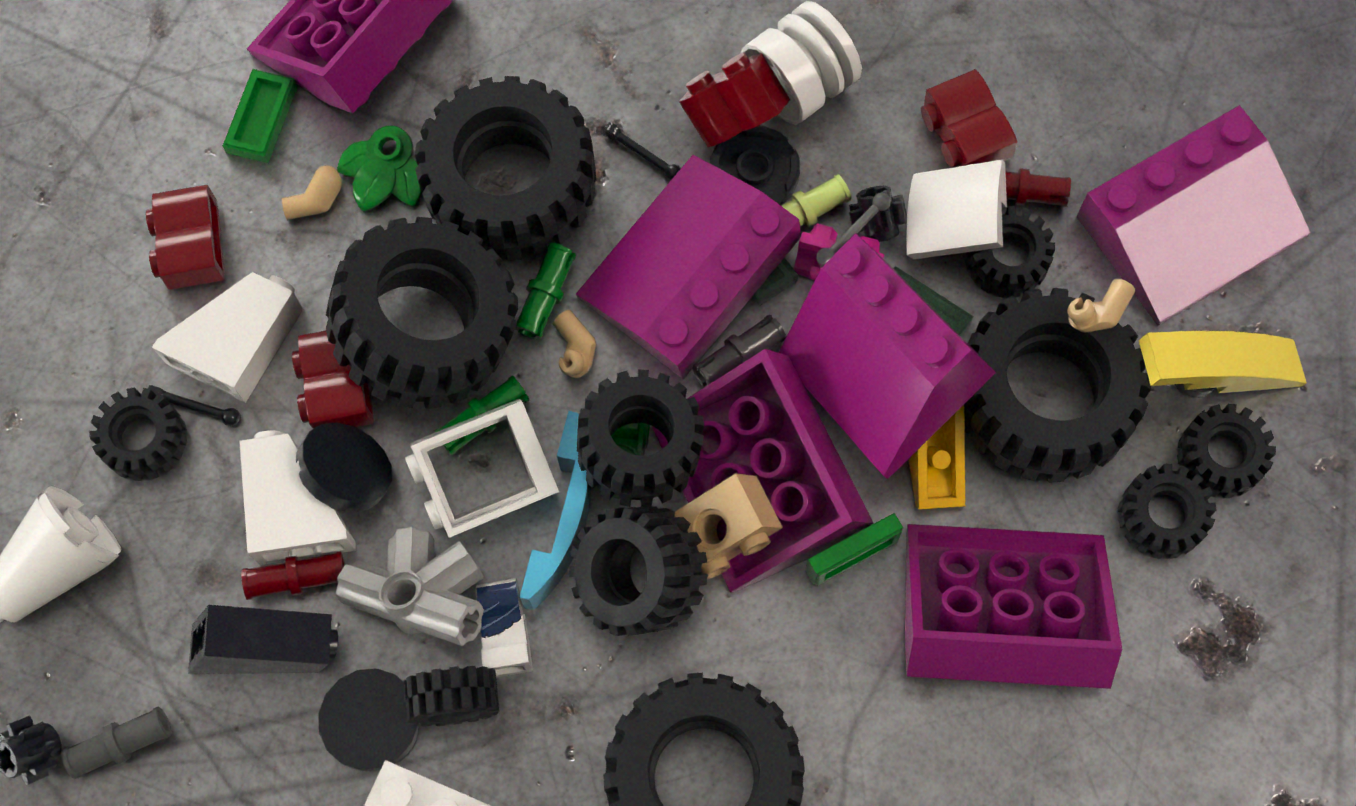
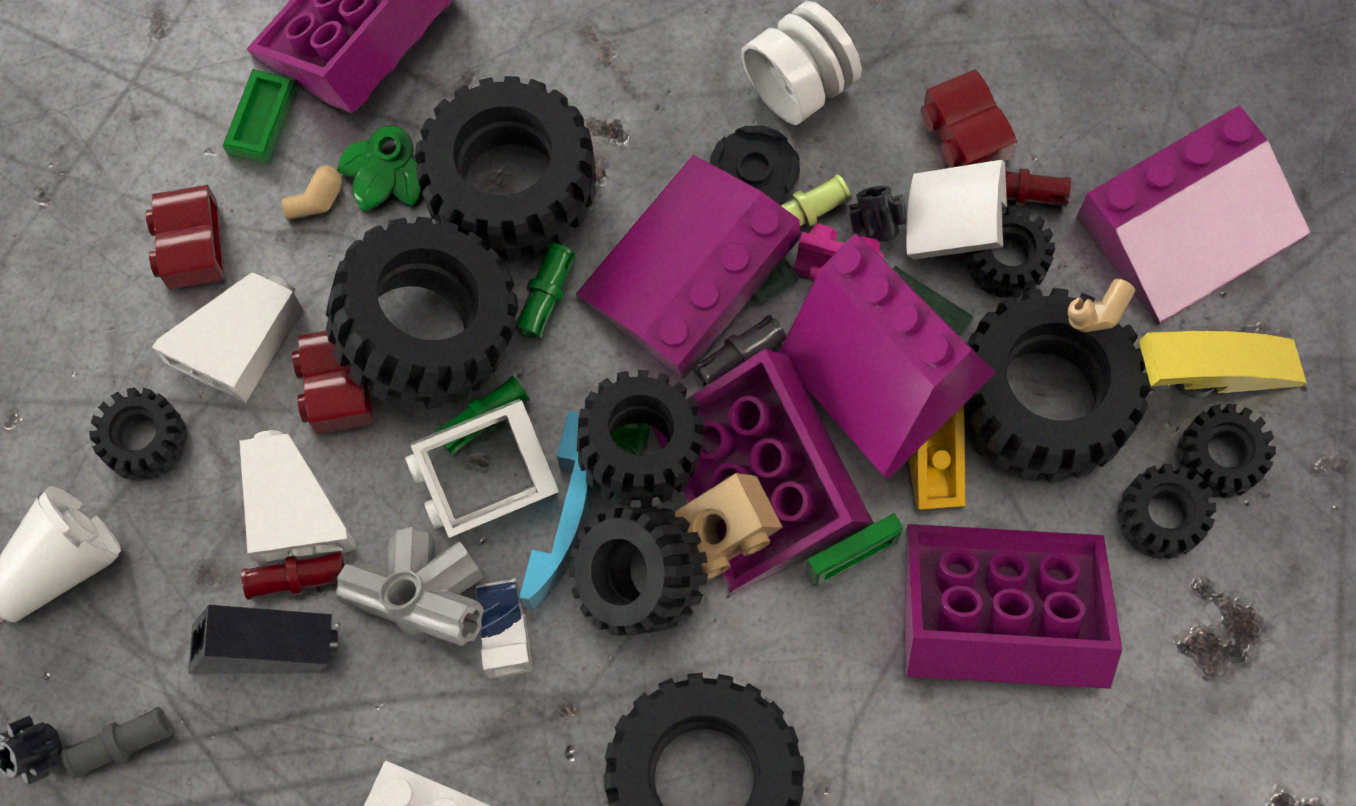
black hinge [147,385,240,426] -> none
black tile [296,422,392,512] -> none
black tile [318,668,420,771] -> none
black tyre [403,666,500,726] -> none
tan arm [553,310,596,378] -> none
black hinge [603,122,681,181] -> none
dark red brick [679,53,790,147] -> none
dark grey hinge [816,193,891,267] -> none

